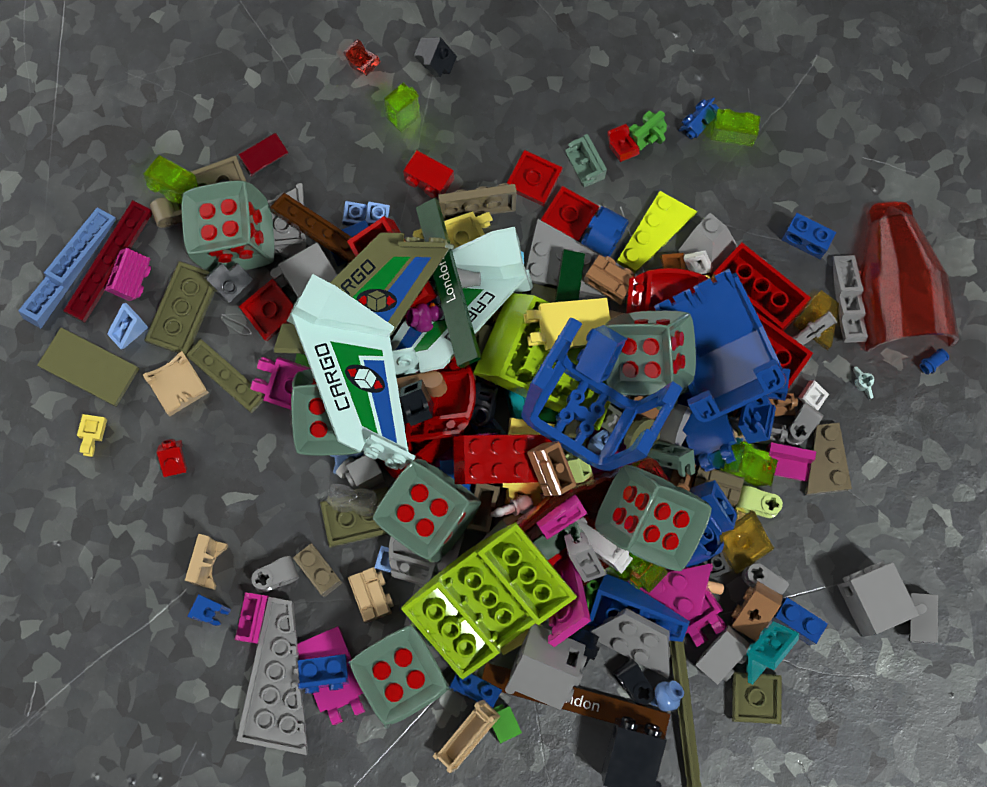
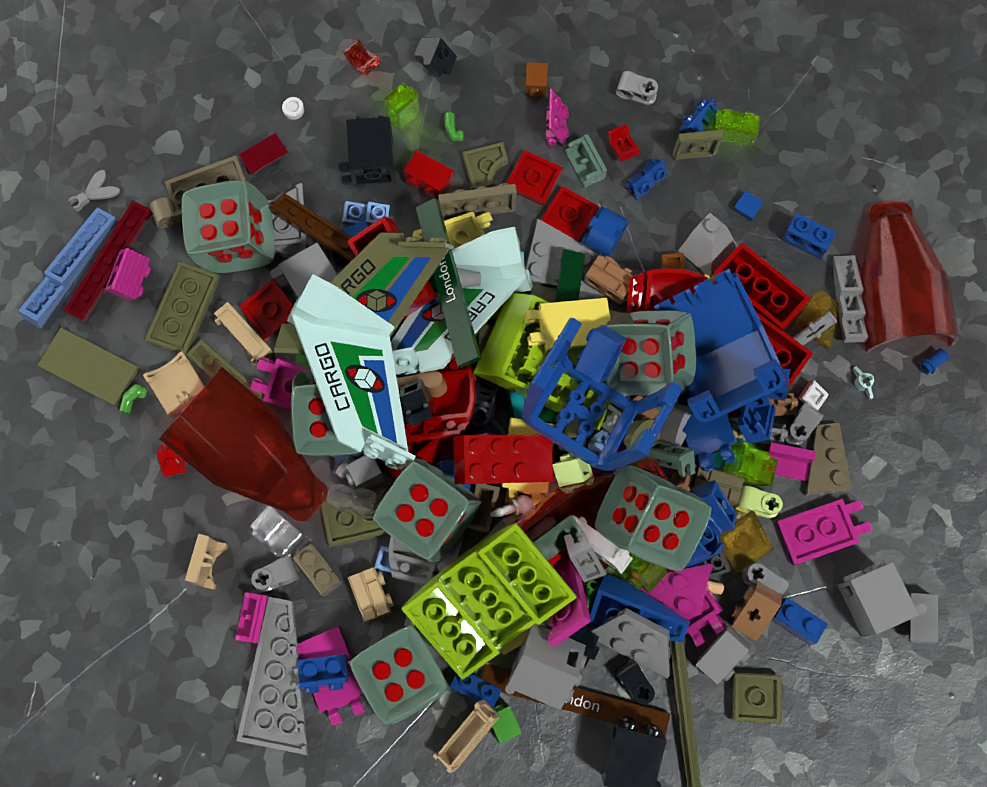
light yellow plate [77,414,107,457] -> none
light blue slope [107,303,148,349] -> none
clear neon green brick [143,155,199,205] -> none
blue hinge [187,594,231,626] -> none
black brick [204,263,253,303] -> none
magenta animal [406,302,443,333] -> none
medium nougat brick [527,441,577,496] -> none
dark pink panel [534,493,587,540] -> none
neon yellow wing [617,191,698,274] -> none
bright green hips [629,110,667,151] -> none
medium blue animal [651,681,684,711] -> none
white tile [684,250,713,274] -> none
teal bracket [746,621,799,685] -> none
none -> light grey piece [68,170,120,212]
none -> bright green arm [119,384,147,414]
none -> clear red windscreen [158,367,328,522]
none -> tan container [214,302,275,365]
none -> clear brick [250,506,306,558]
none -> white tile [282,97,304,120]
none -> black container [338,115,396,186]
none -> bright green arm [444,112,464,143]
none -> olive tile [462,142,509,190]
none -> dark orange brick [525,62,548,98]
none -> dark pink hinge [546,89,569,147]
none -> light grey piece [615,71,658,105]
none -> blue hinge [625,158,668,200]
none -> olive plate [673,130,723,160]
none -> blue tile [733,190,763,221]
none -> dark pink tile [776,499,873,566]

